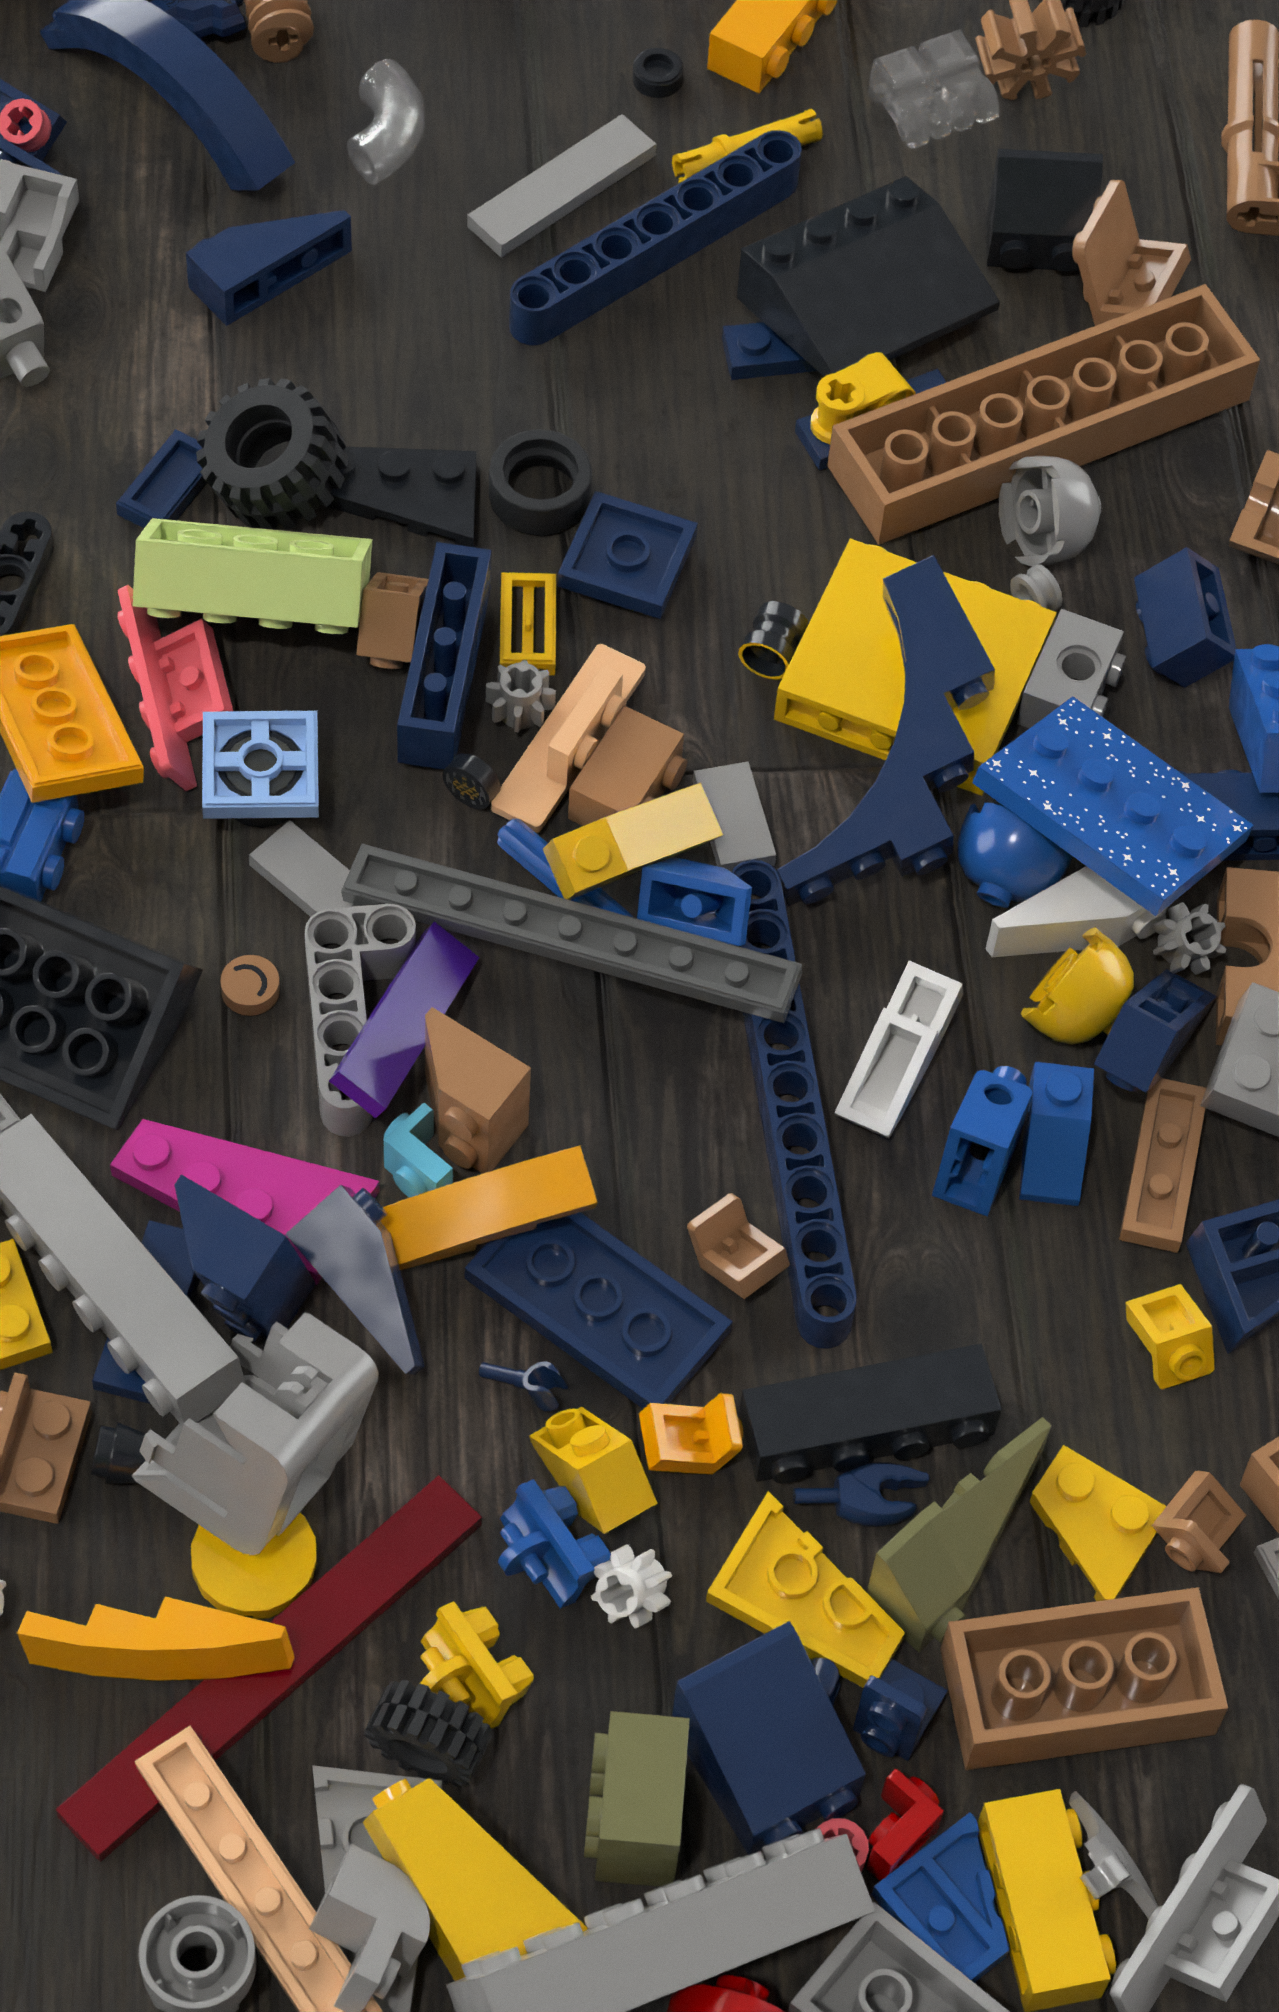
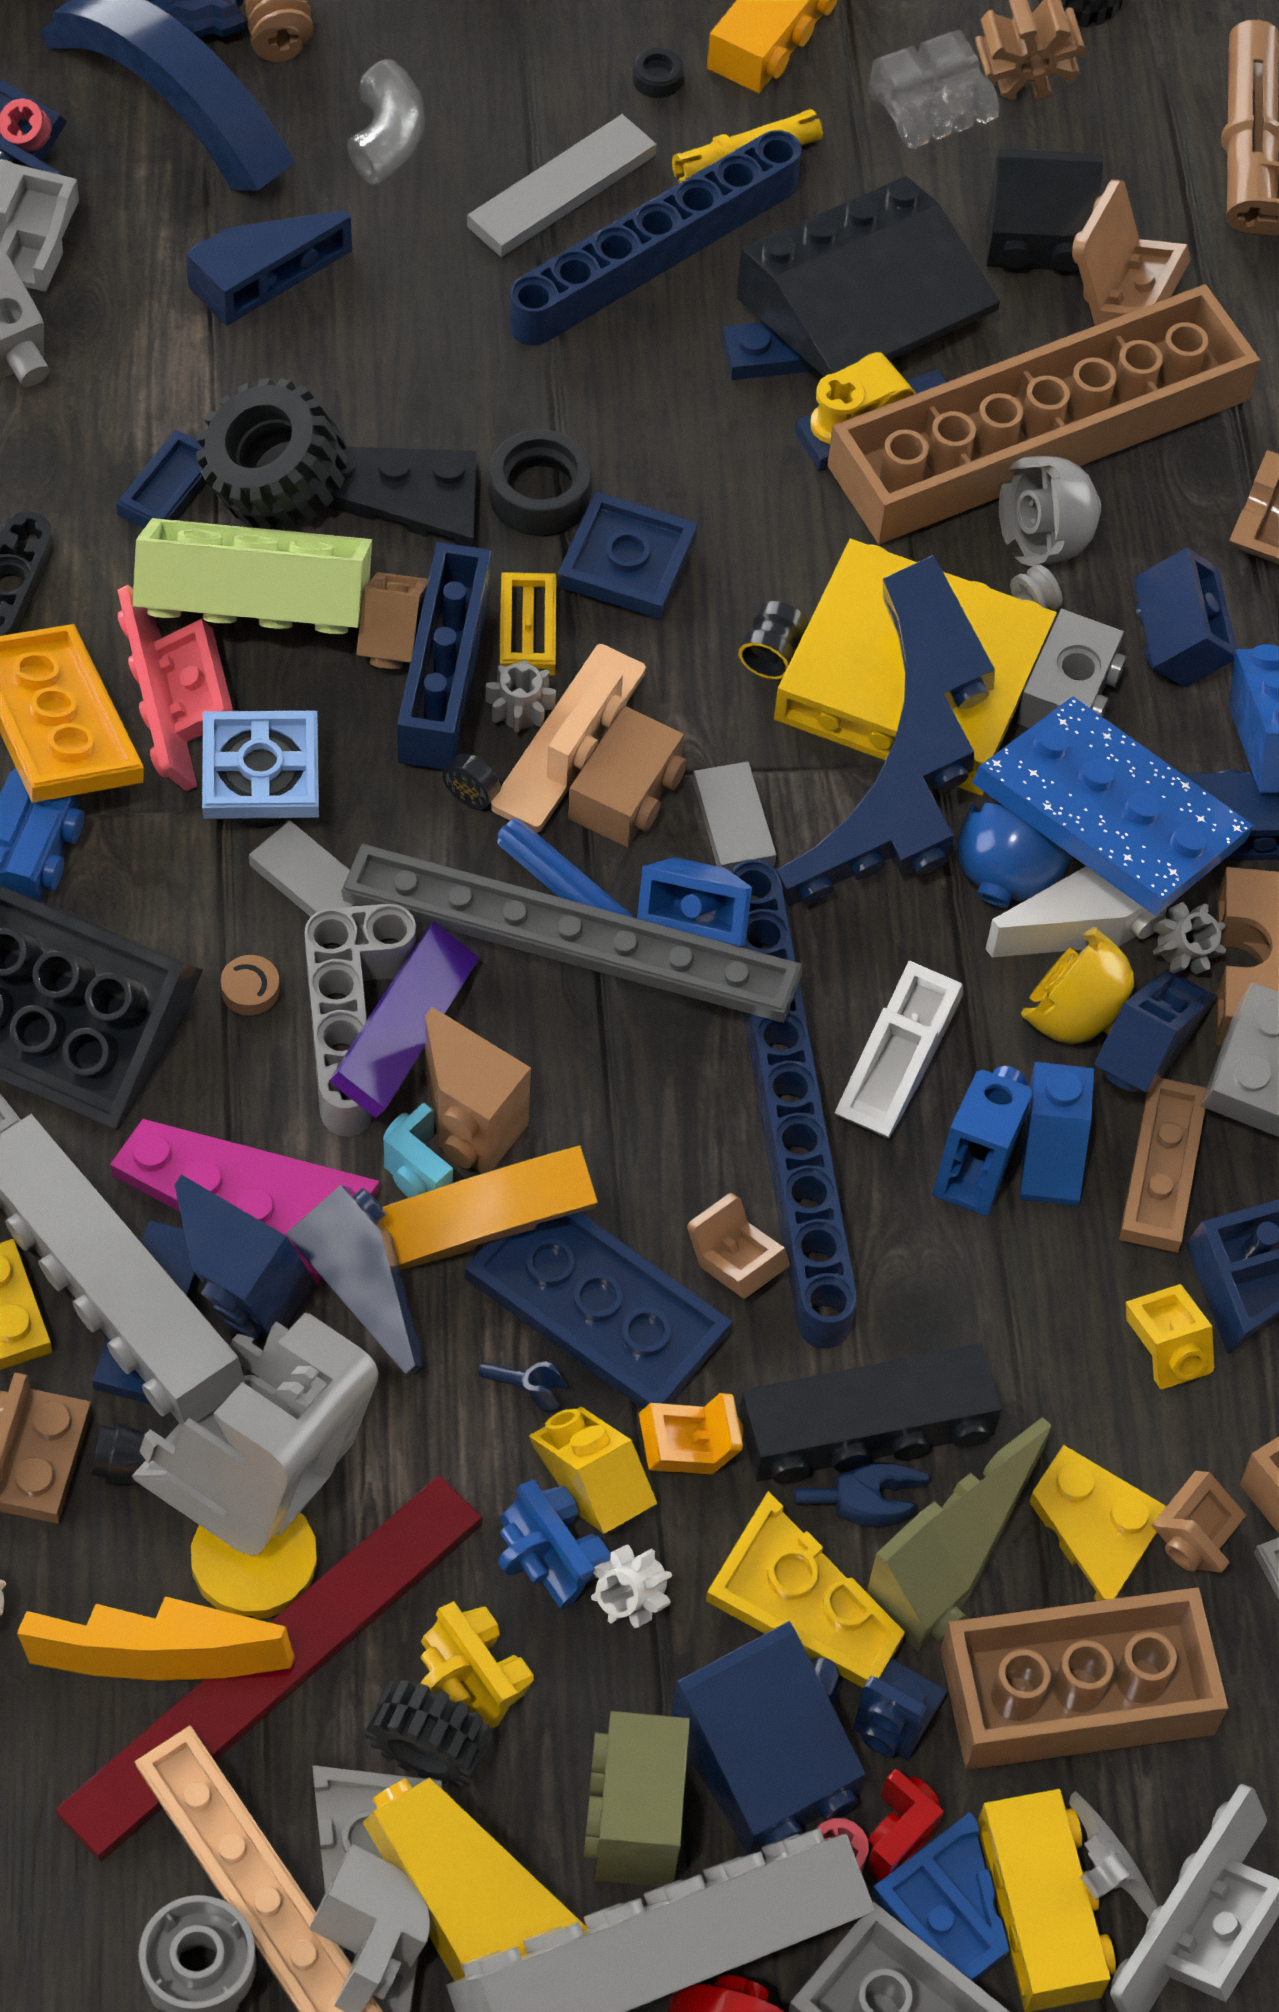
yellow slope [543,782,723,900] -> none

